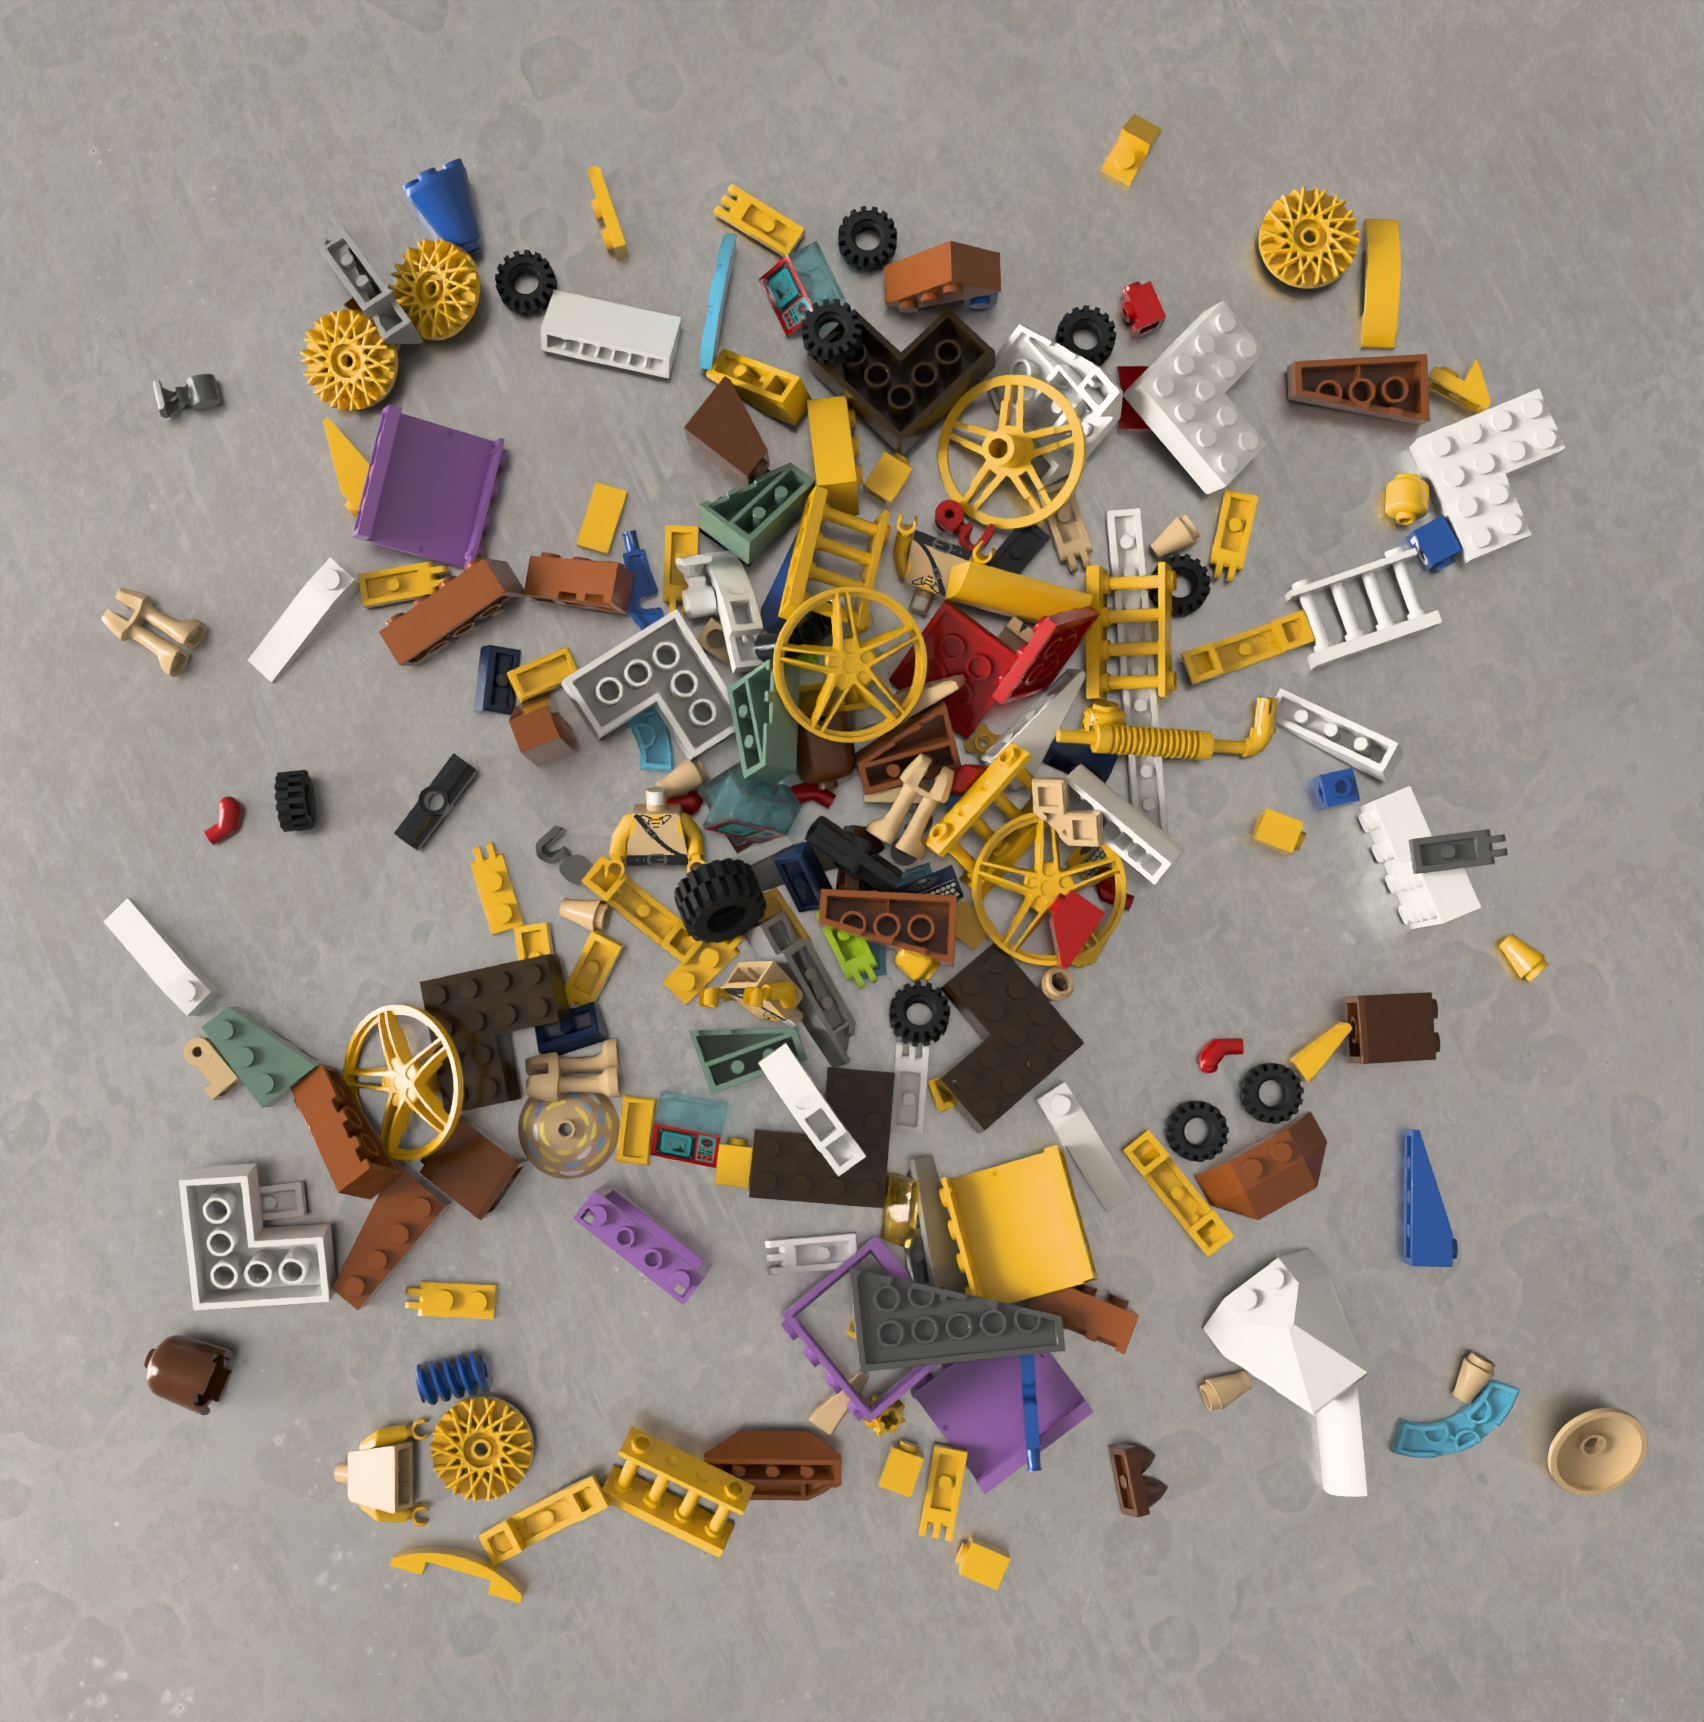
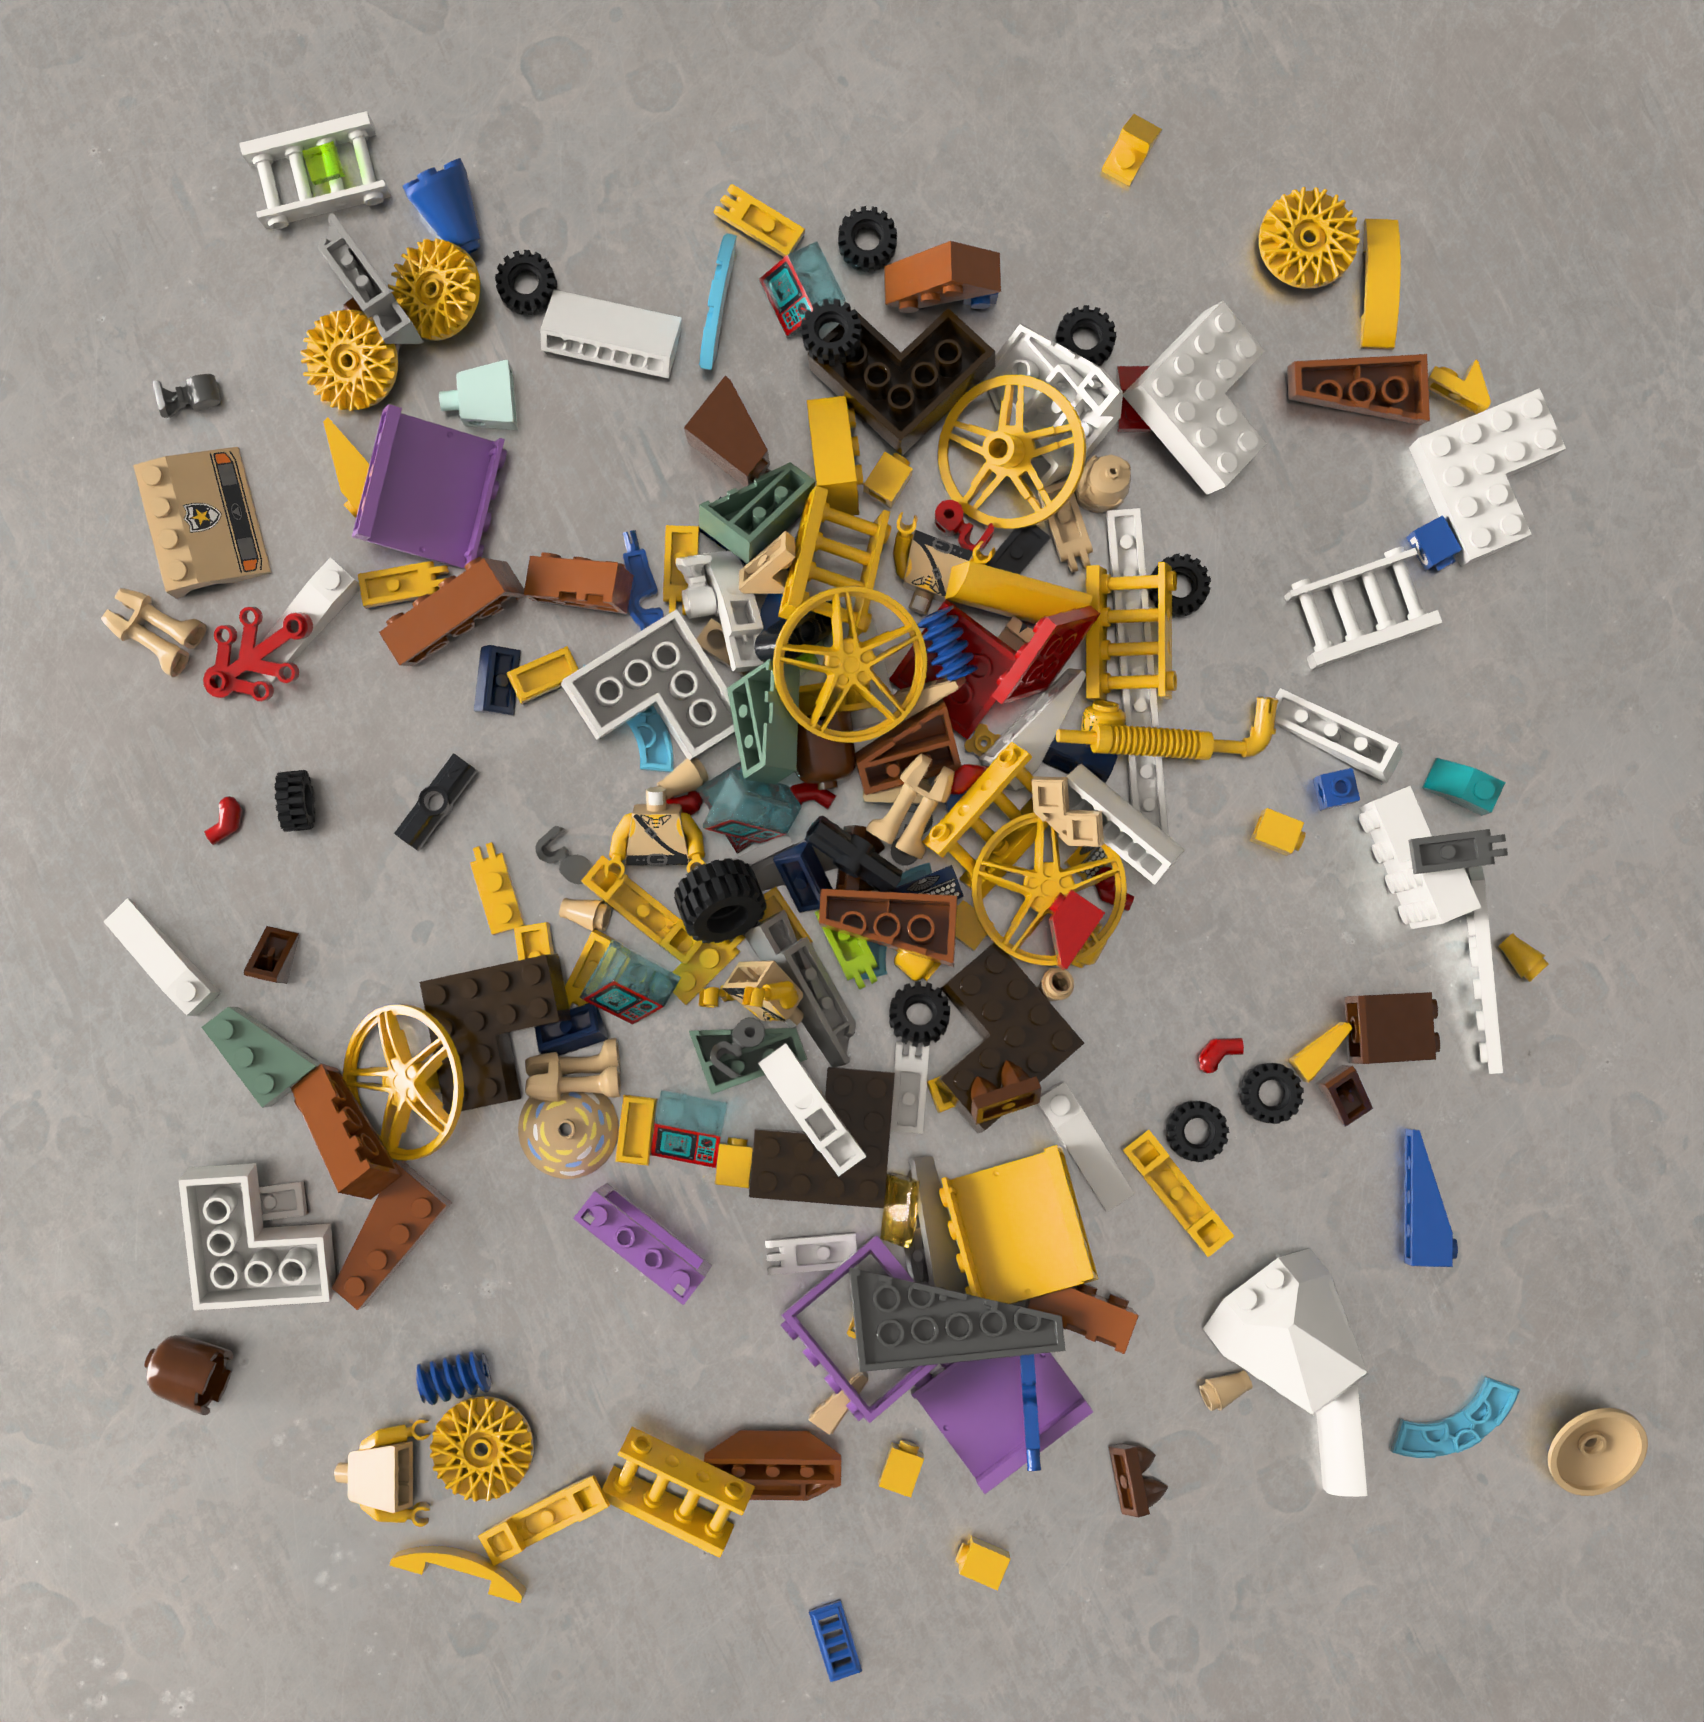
tan leg [183,1037,242,1100] -> none
yellow hinge [405,1281,498,1319] -> none
reddish brown slope [419,1115,528,1220] -> none
dark orange wedge [508,692,577,767] -> none
yellow tile [576,482,628,556] -> none
yellow hinge [588,166,629,258] -> none
yellow slope [706,348,812,426] -> none
yellow gear [863,1394,906,1437] -> none
yellow hinge [918,1443,968,1542] -> none
red brick [1121,281,1166,339] -> none
tan cone [1149,515,1201,560] -> none
yellow slope [1180,610,1315,685] -> none
dark orange wedge [1194,1111,1327,1220] -> none
yellow hinge [1209,489,1259,582] -> none
yellow head [1385,473,1429,525] -> none
tan cone [1452,1351,1496,1404] -> none
none -> tan piece [133,447,272,599]
none -> red plant [203,607,313,701]
none -> white fence [239,111,392,229]
none -> reddish brown slope [244,926,299,984]
none -> clear neon green tile [302,141,346,186]
none -> light aqua torso [439,360,518,430]
none -> clear light blue slope [579,939,681,1025]
none -> dark grey leg [710,1017,765,1078]
none -> tan slope [739,531,795,594]
none -> blue slope [809,1600,862,1682]
none -> blue piece [917,605,978,681]
none -> reddish brown tile [971,1060,1042,1125]
none -> tan helmet [1074,454,1131,513]
none -> reddish brown slope [1316,1065,1373,1127]
none -> teal slope [1422,758,1506,816]
none -> white wing [1466,866,1503,1074]

